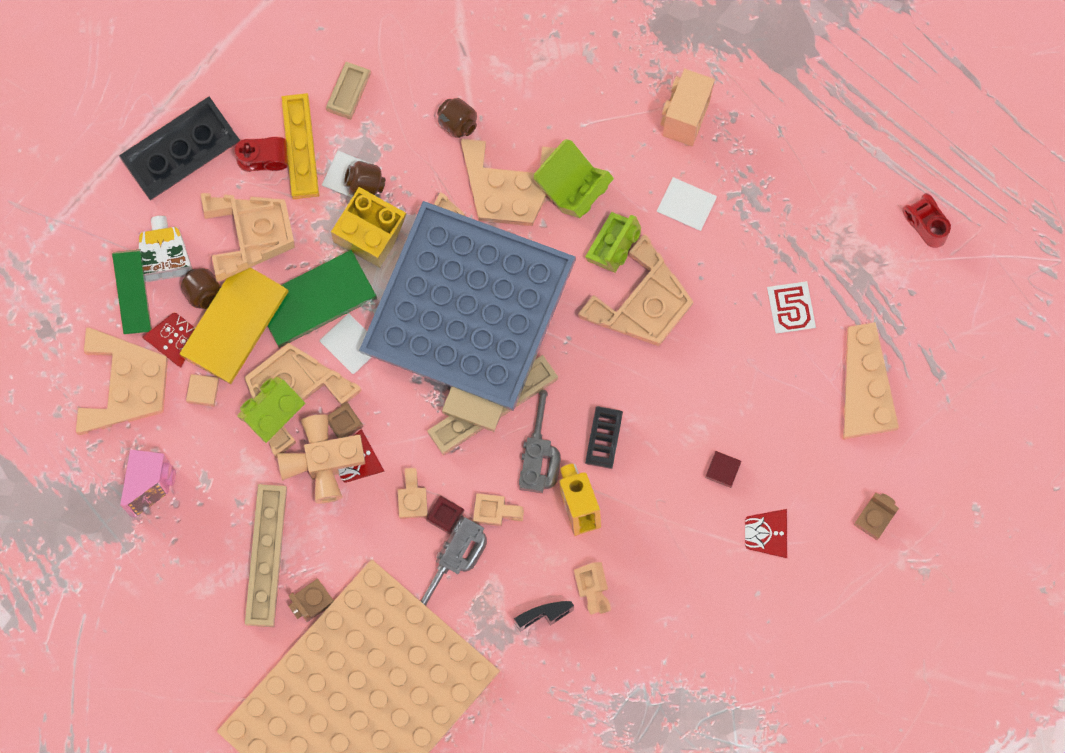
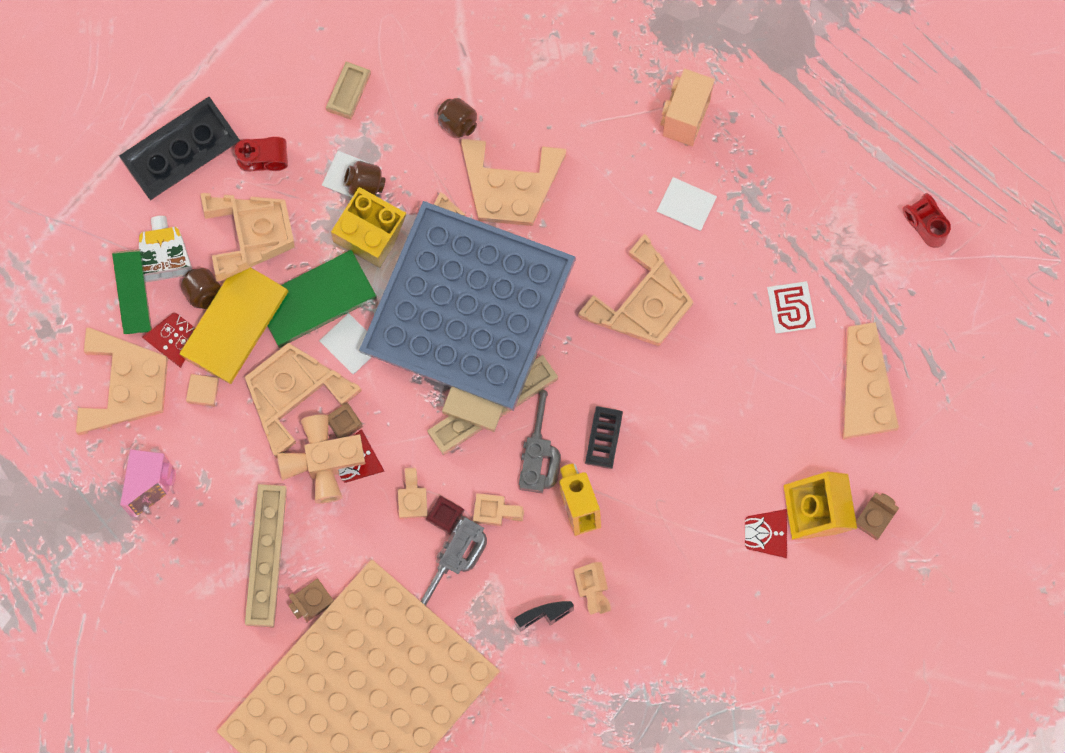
lime bracket [237,377,306,443] -> none
yellow tile [281,93,320,200] -> none
lime bracket [534,139,614,218] -> none
lime bracket [585,212,642,273] -> none
dark red tile [705,451,742,488] -> none
none -> yellow slope [784,471,857,540]

